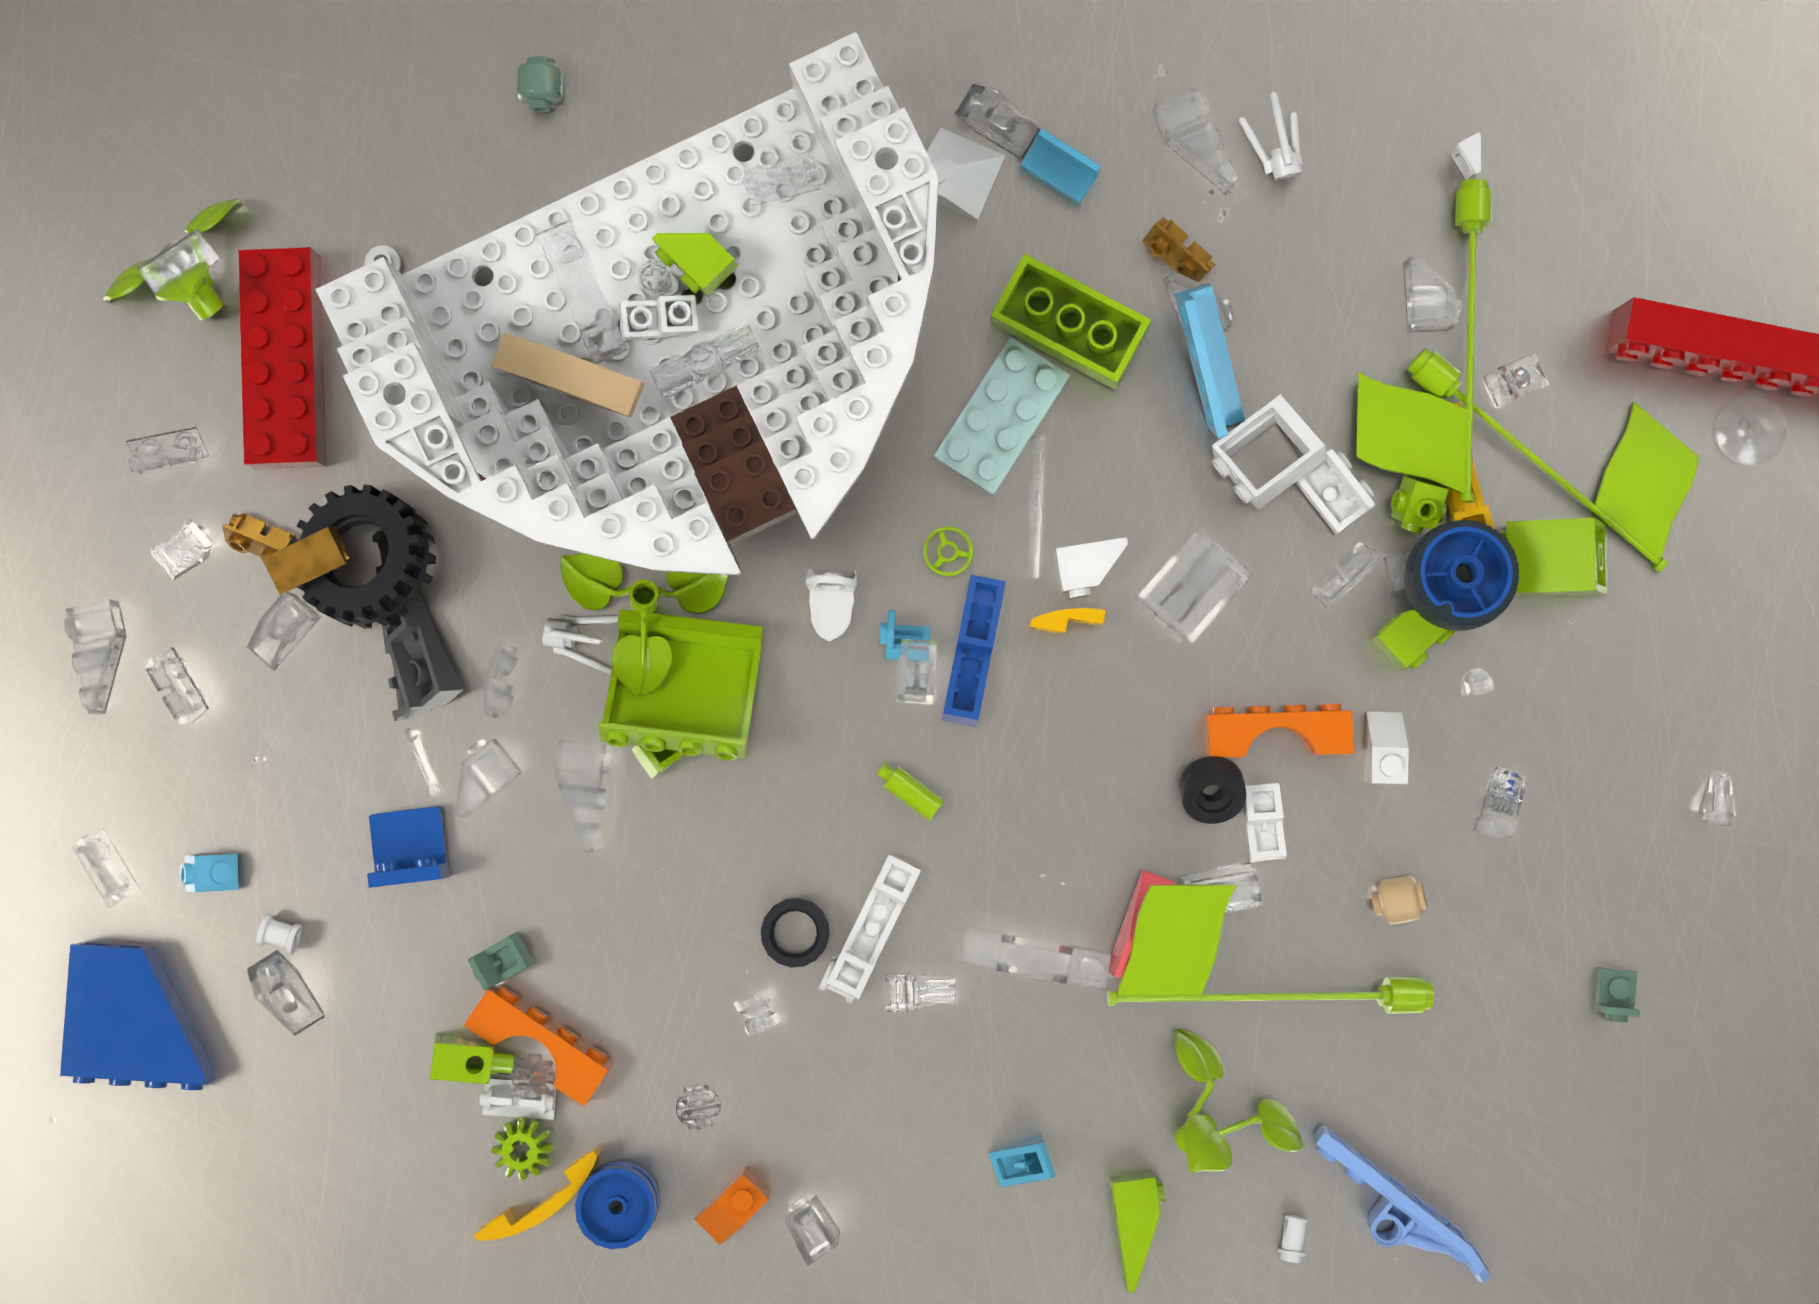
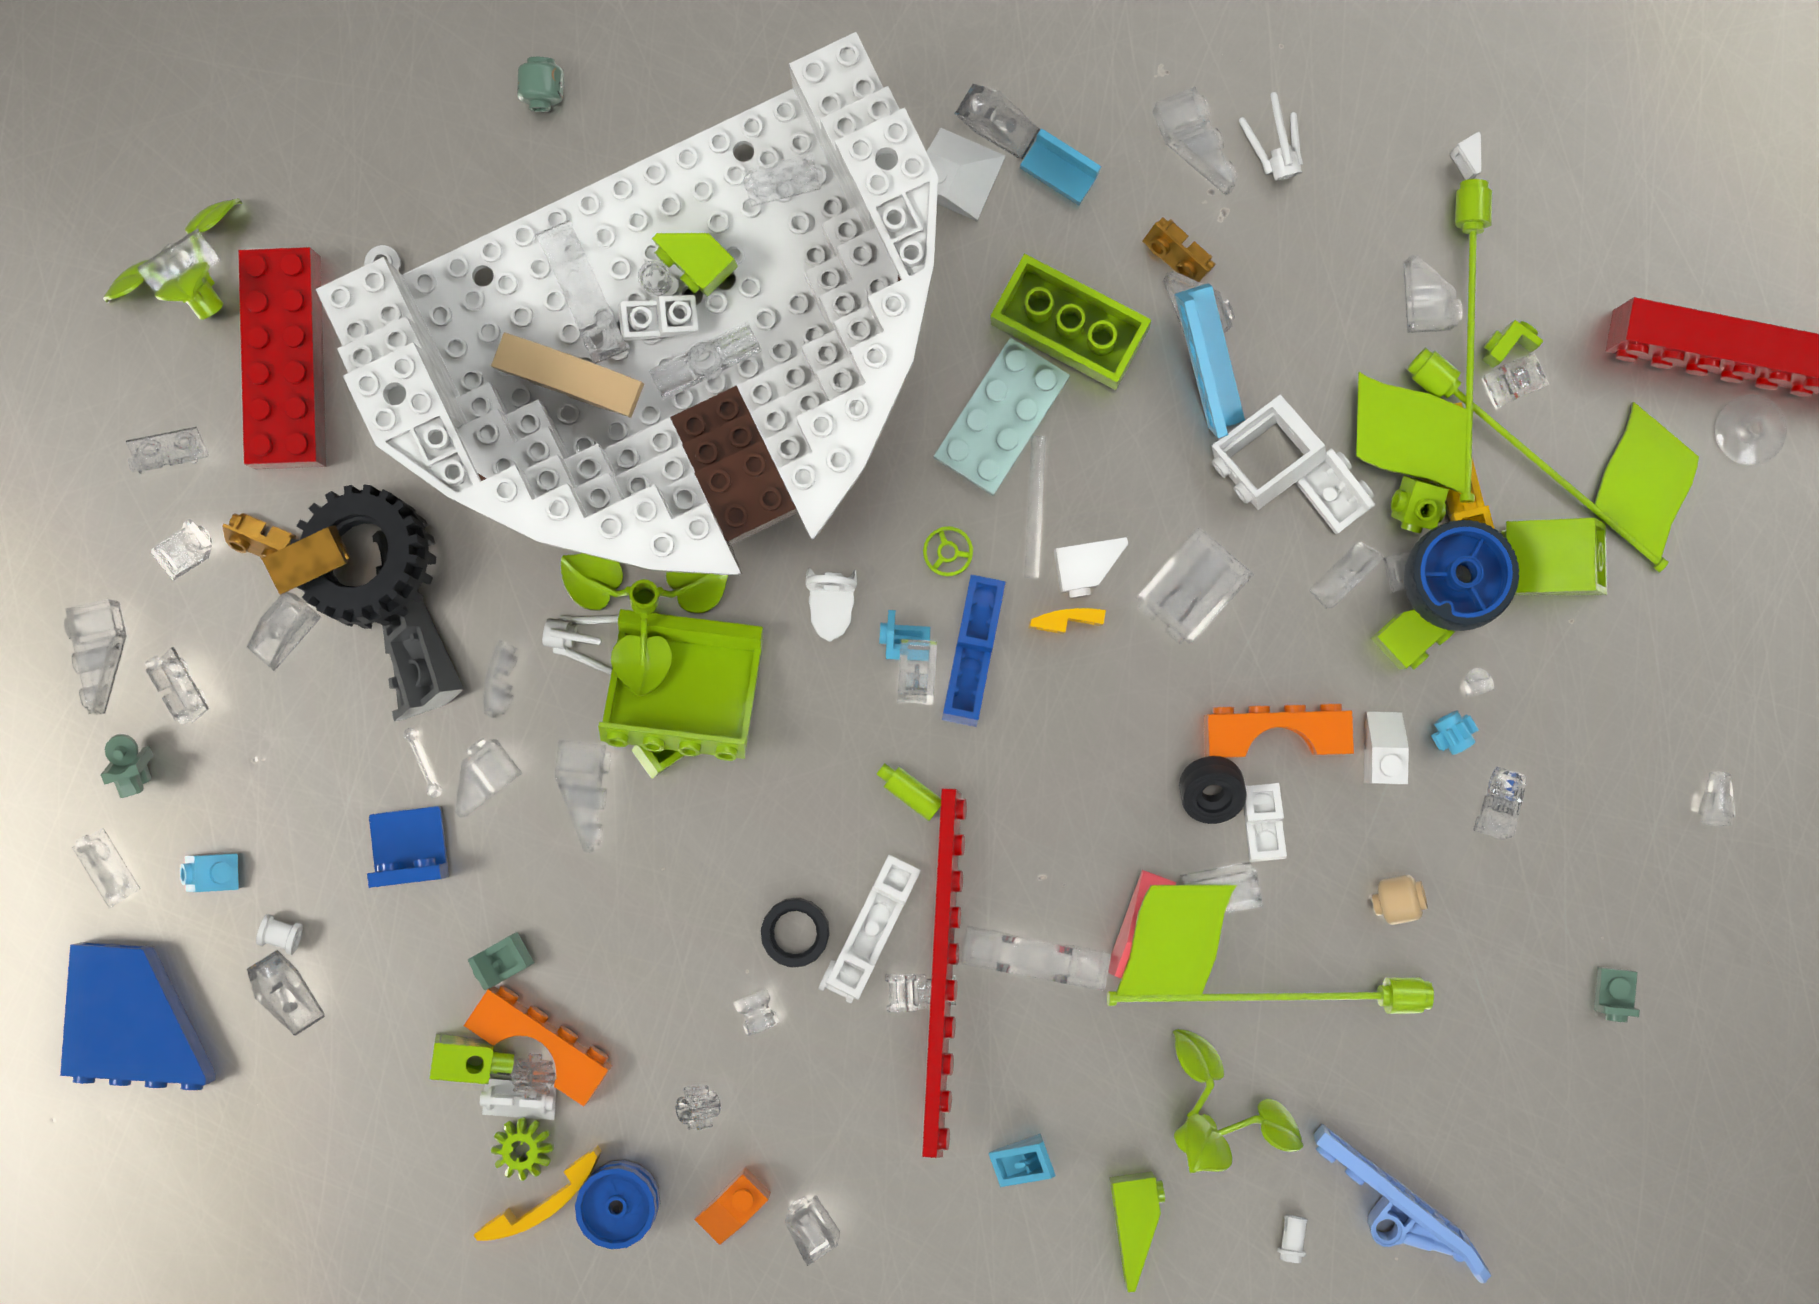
none -> sand green hips [101,734,153,798]
none -> red plate [922,789,967,1158]
none -> medium azure gear [1431,710,1479,755]
none -> lime bracket [1482,320,1543,368]

